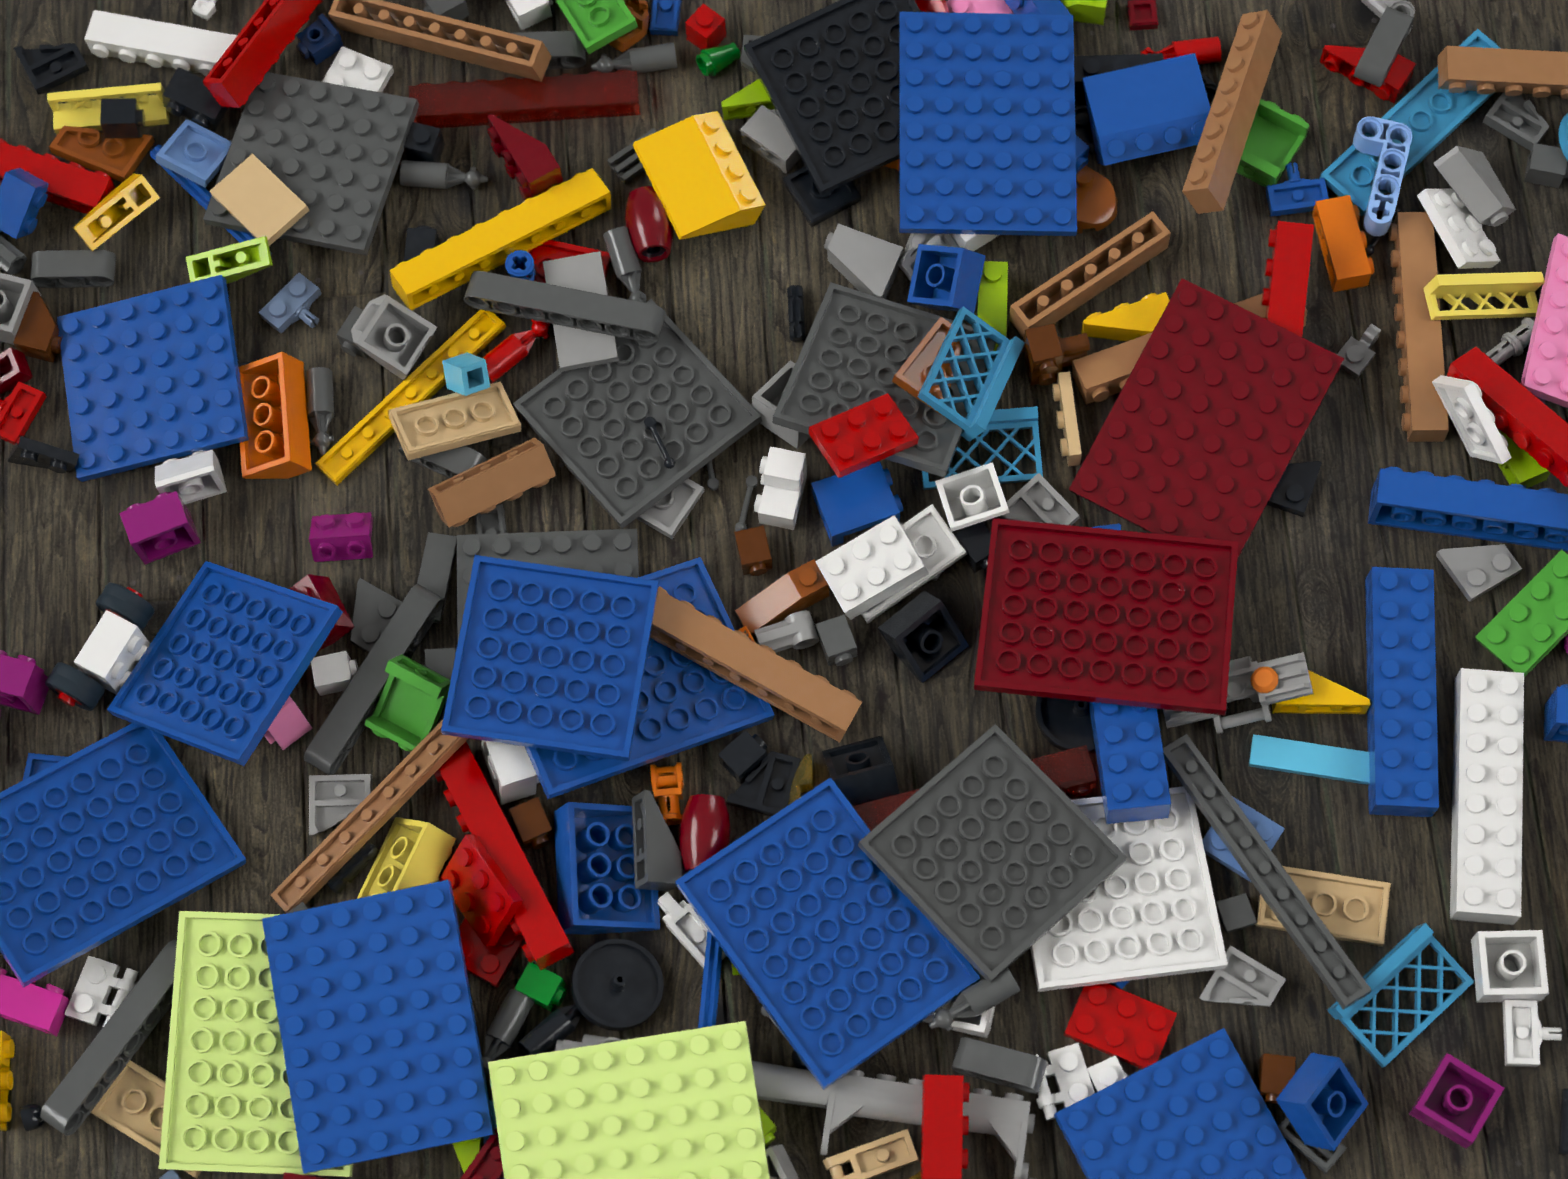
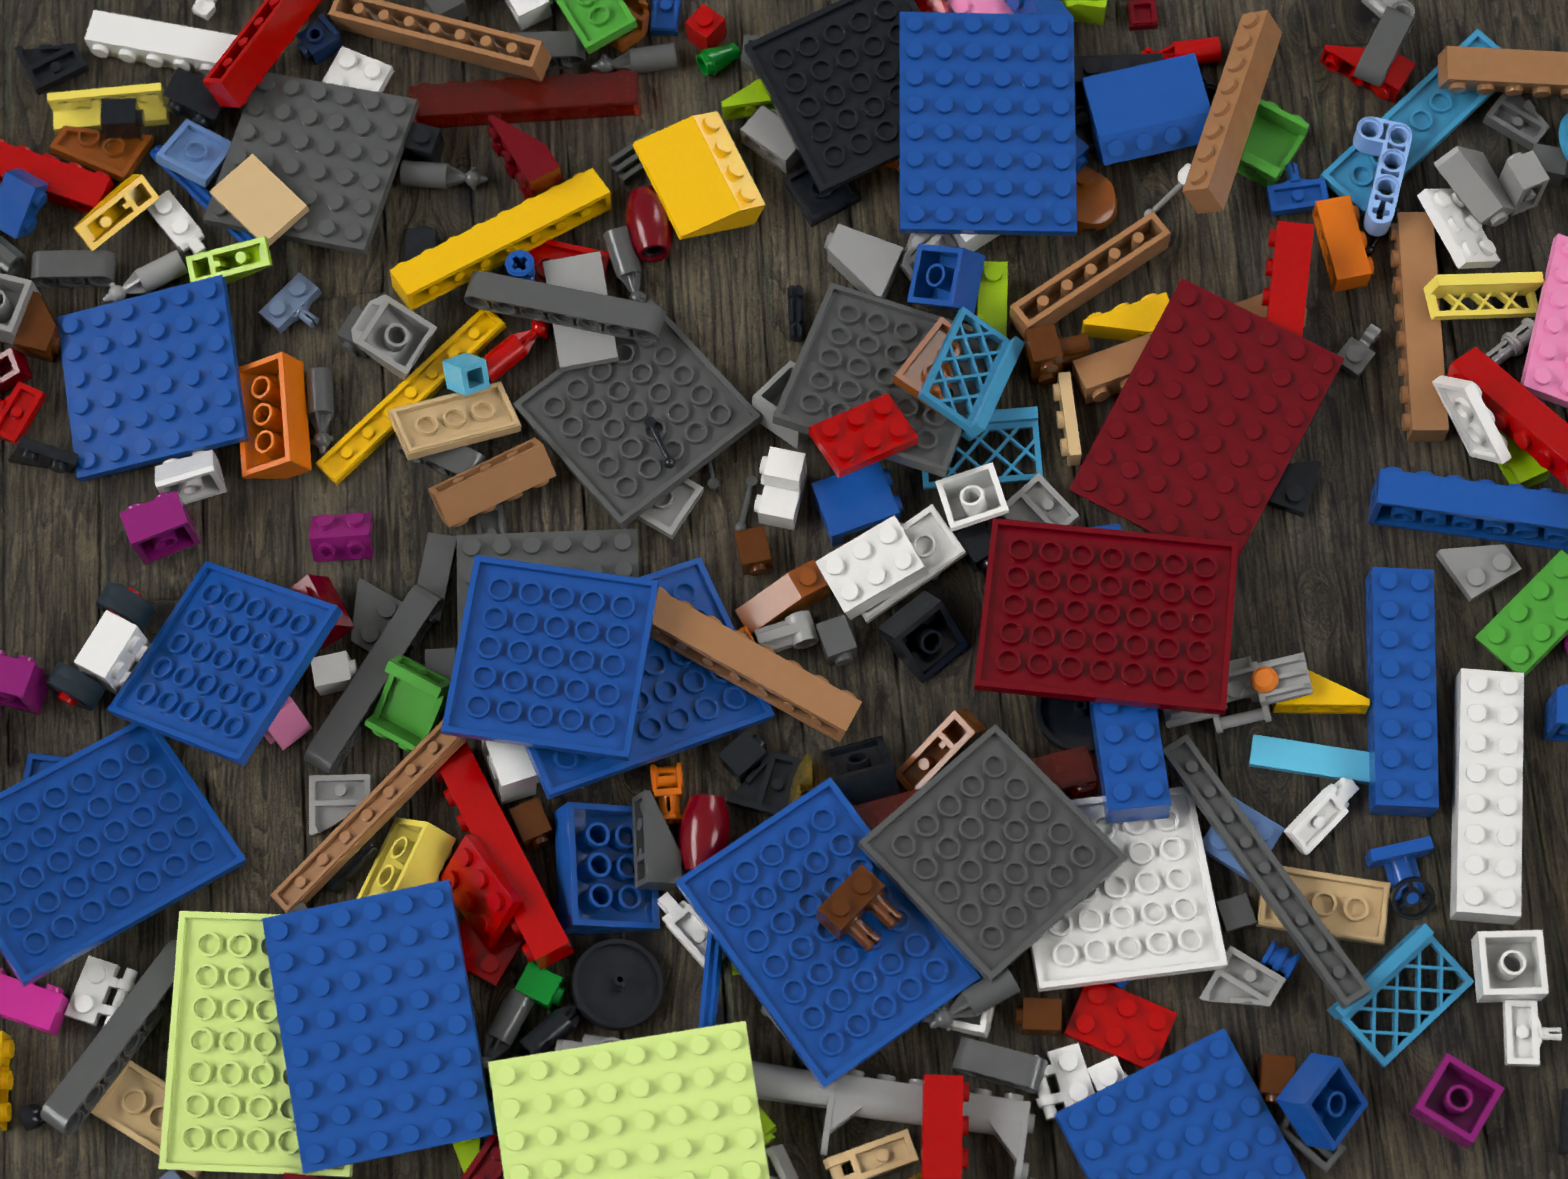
none -> light grey wheel [103,250,189,302]
none -> white hinge [146,190,206,255]
none -> reddish brown brick [816,864,904,953]
none -> dark orange slope [895,708,987,795]
none -> reddish brown brick [1016,997,1062,1036]
none -> light grey hinge [1144,163,1191,217]
none -> blue bush [1260,939,1302,981]
none -> white hinge [1284,777,1359,855]
none -> blue piece [1365,836,1435,920]
none -> light grey brick [1499,150,1550,216]

